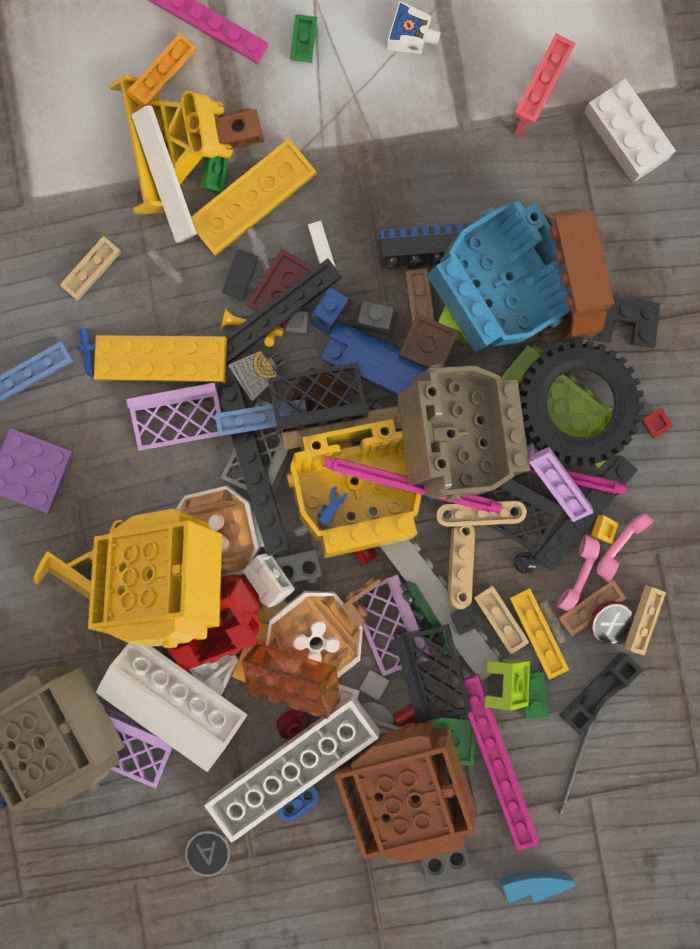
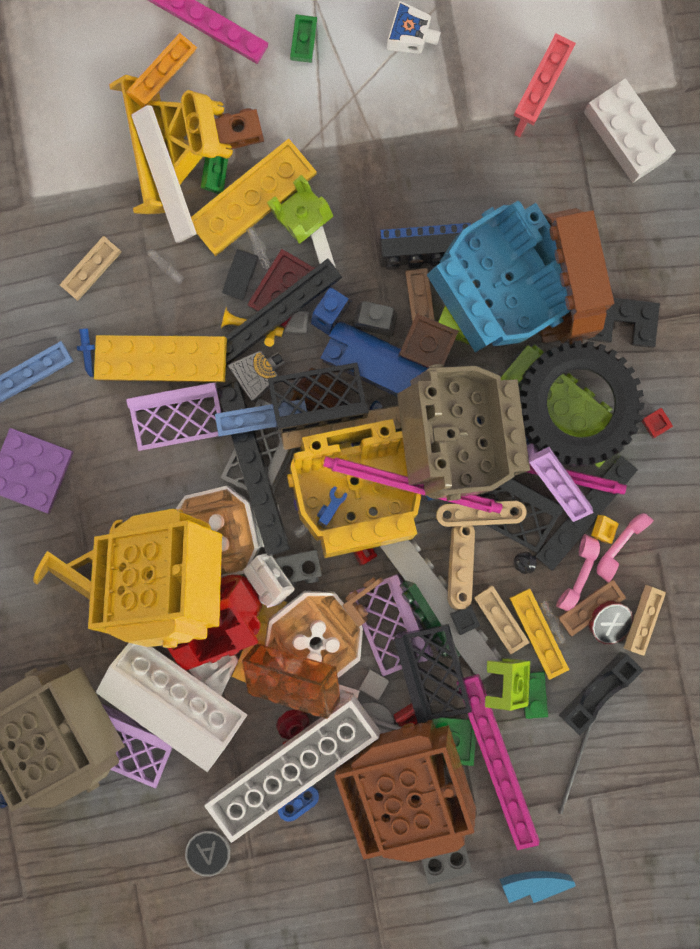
none -> lime panel [267,175,334,244]

